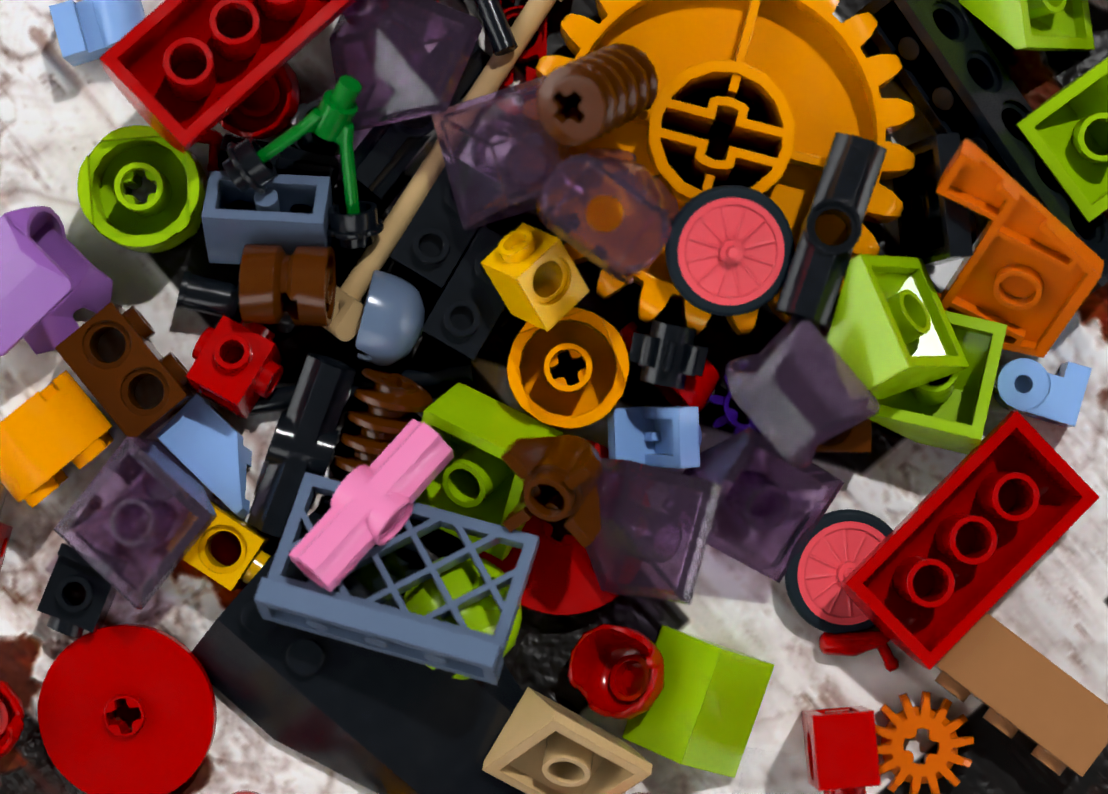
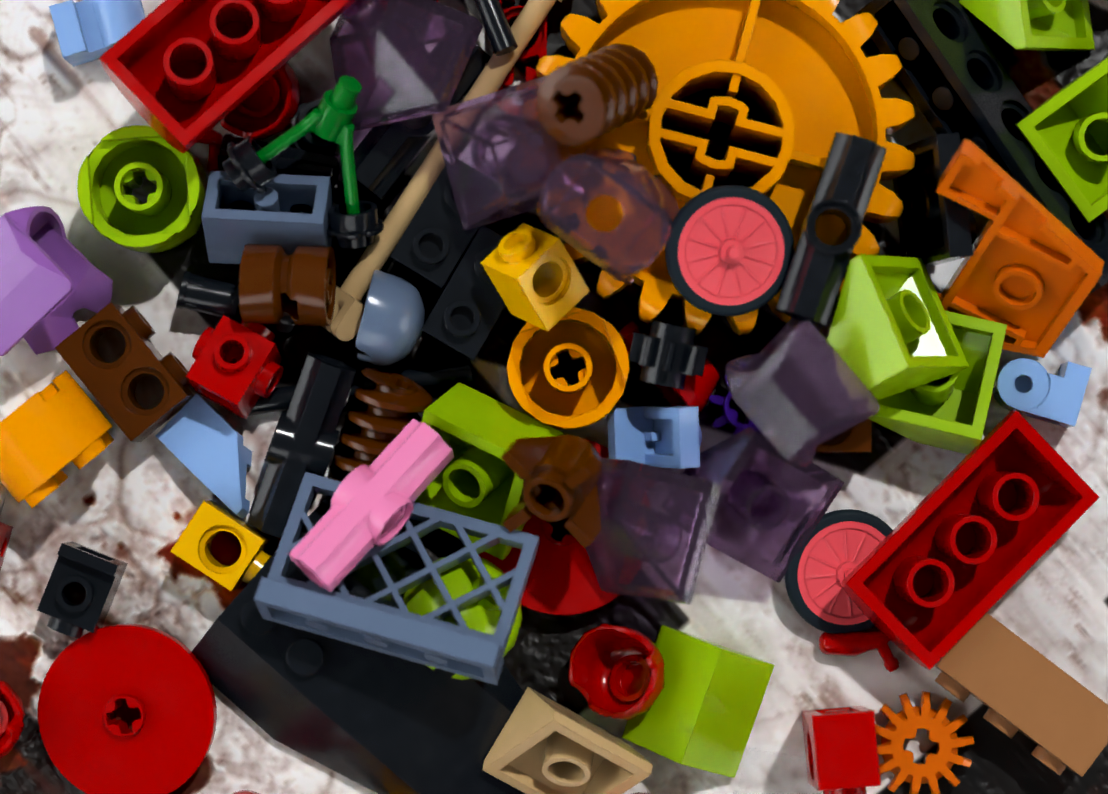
clear purple slope [53,436,217,609] -> none

